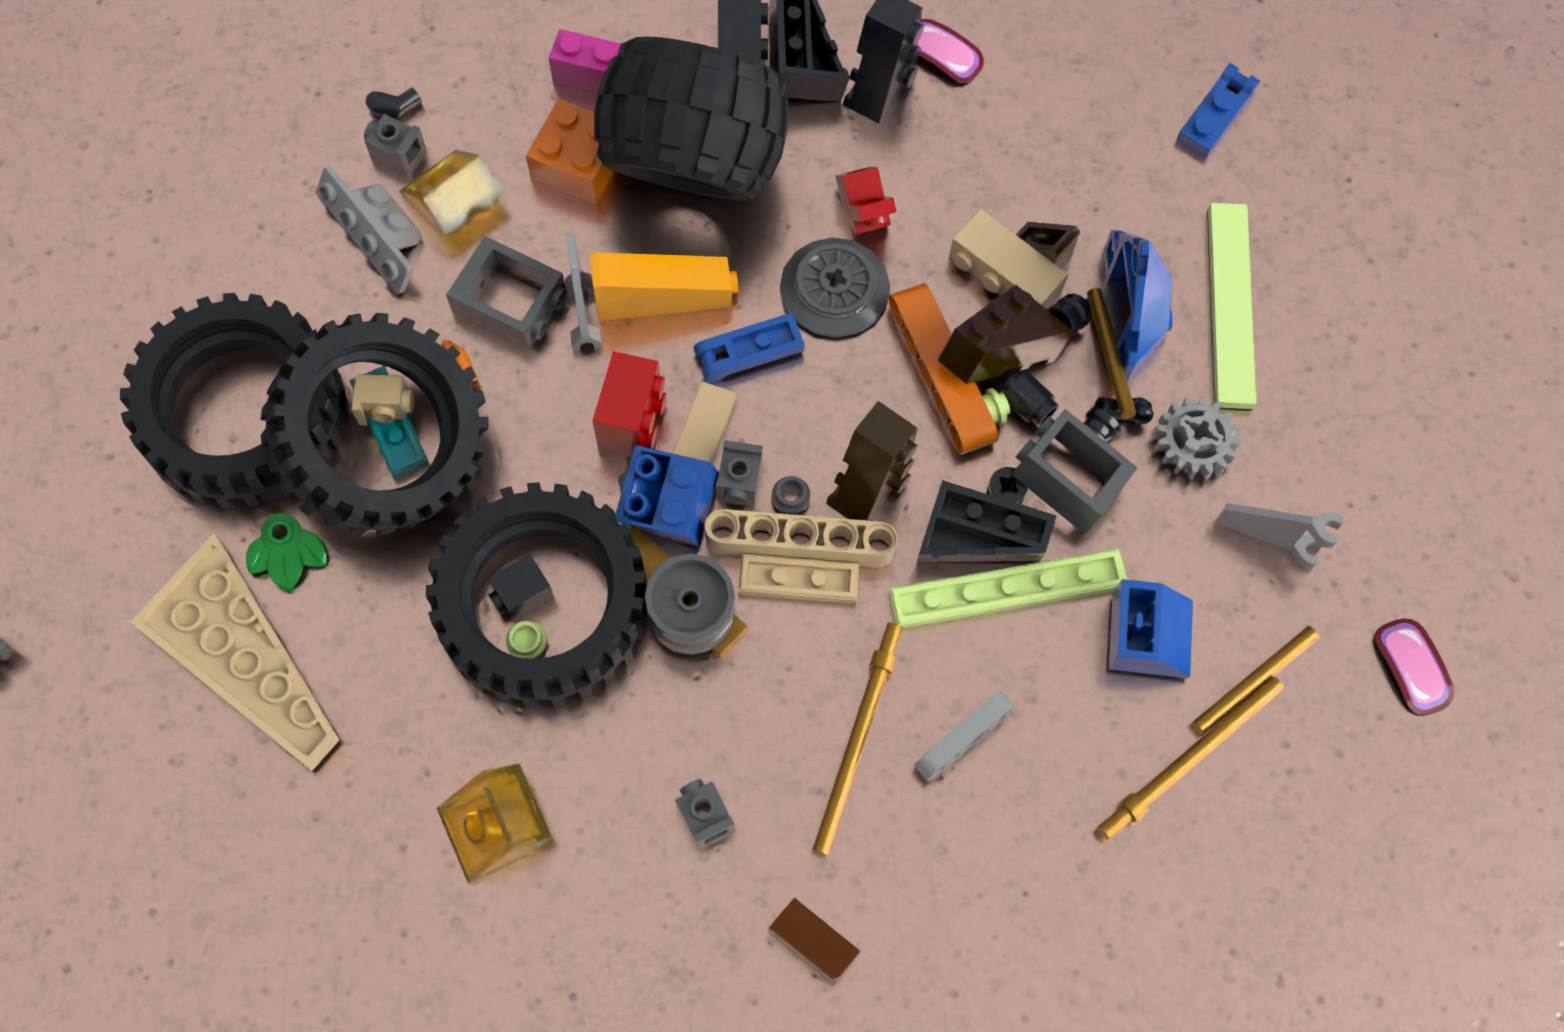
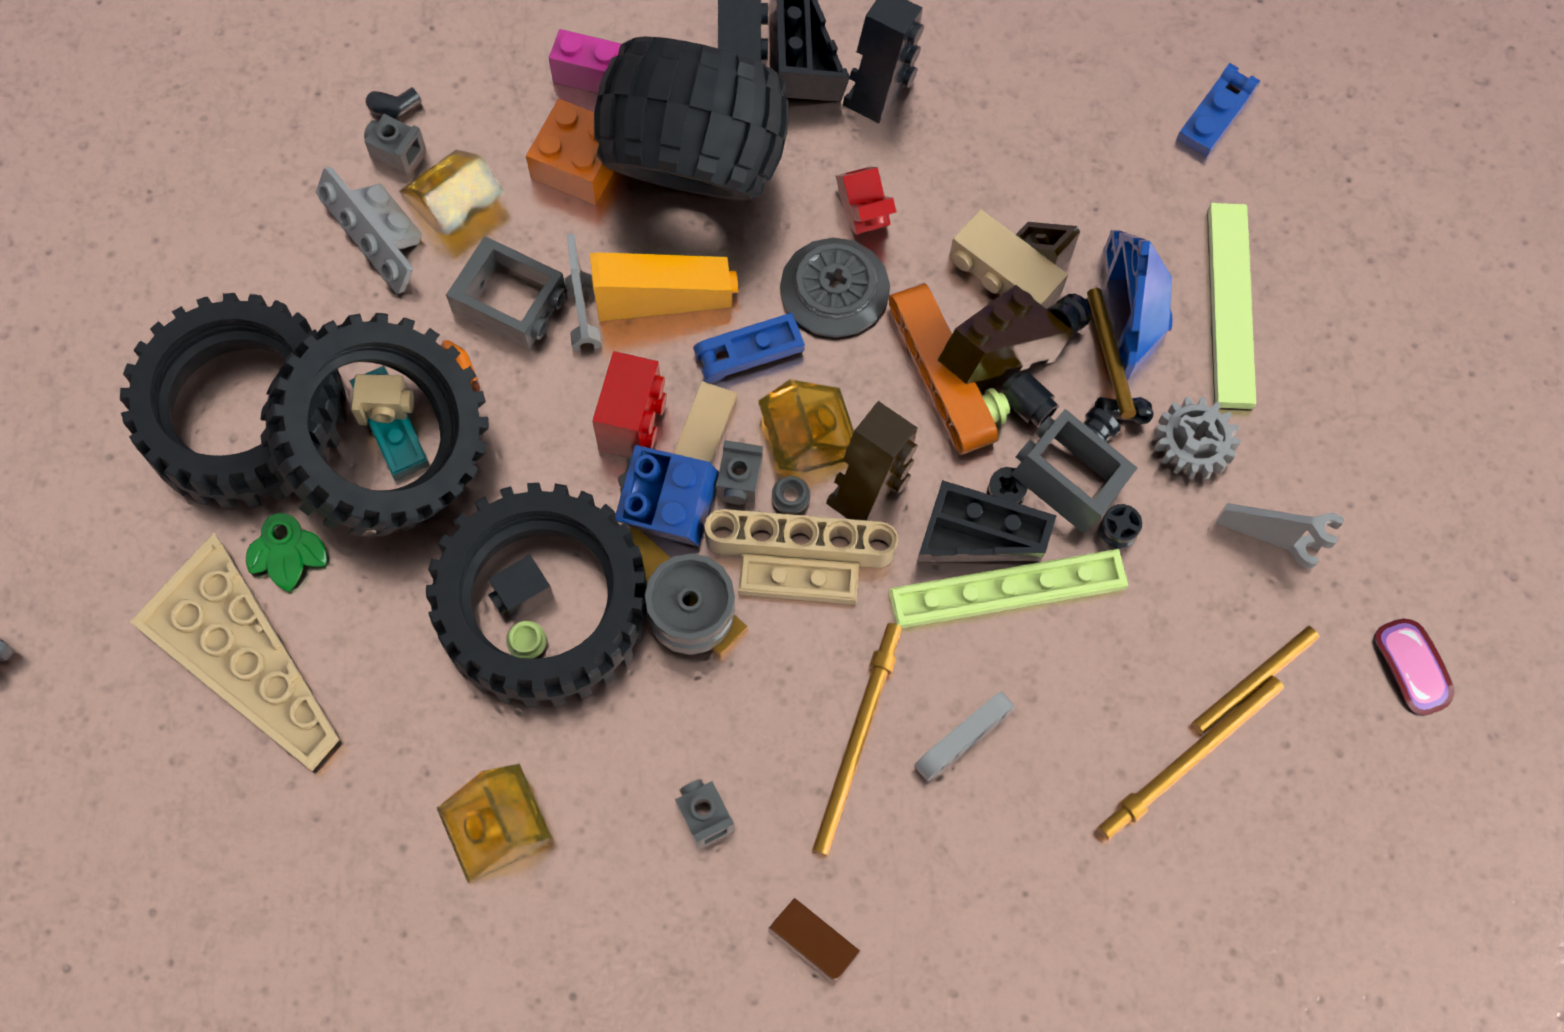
sticker [917,19,984,83] -> none
blue slope [1109,579,1193,678] -> none
none -> clear yellow slope [758,379,854,472]
none -> black wheel [1098,504,1143,551]

